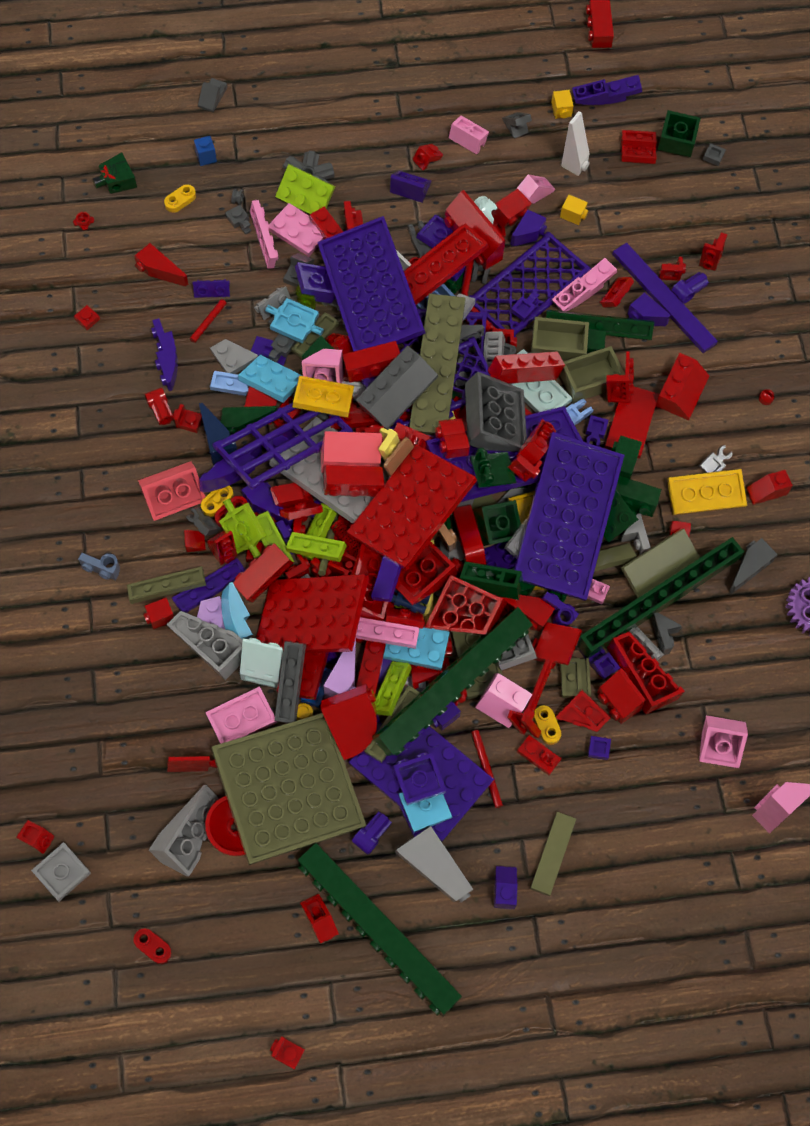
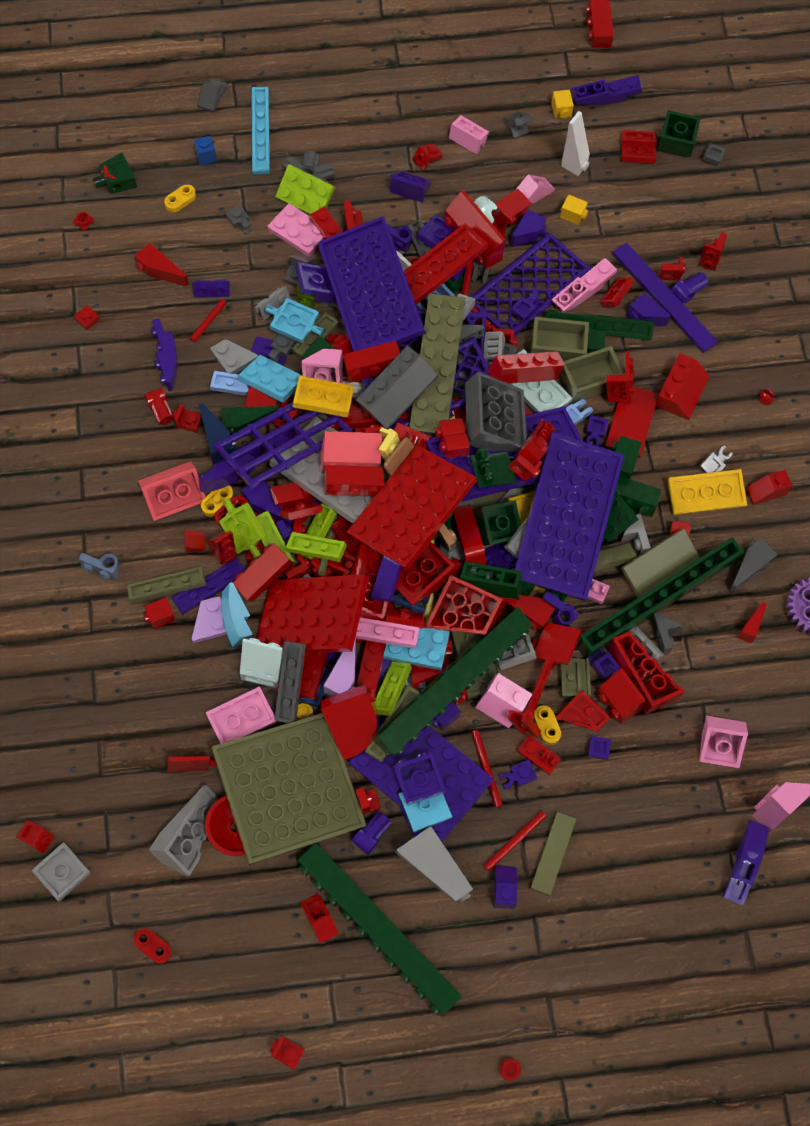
light grey wedge [167,611,243,680] -> none
dark grey plate [186,507,220,536] -> none
dark grey bush [231,188,244,205] -> none
bright pink plate [250,200,278,269] -> none
none -> medium azure tile [252,87,270,175]
none -> red bracket [356,787,381,814]
none -> dark purple plate [387,224,412,253]
none -> red bar [483,811,547,872]
none -> dark purple plate [499,760,537,790]
none -> red plate [499,1058,521,1081]
none -> dark purple slope [722,819,769,905]
none -> red slope [738,602,767,643]

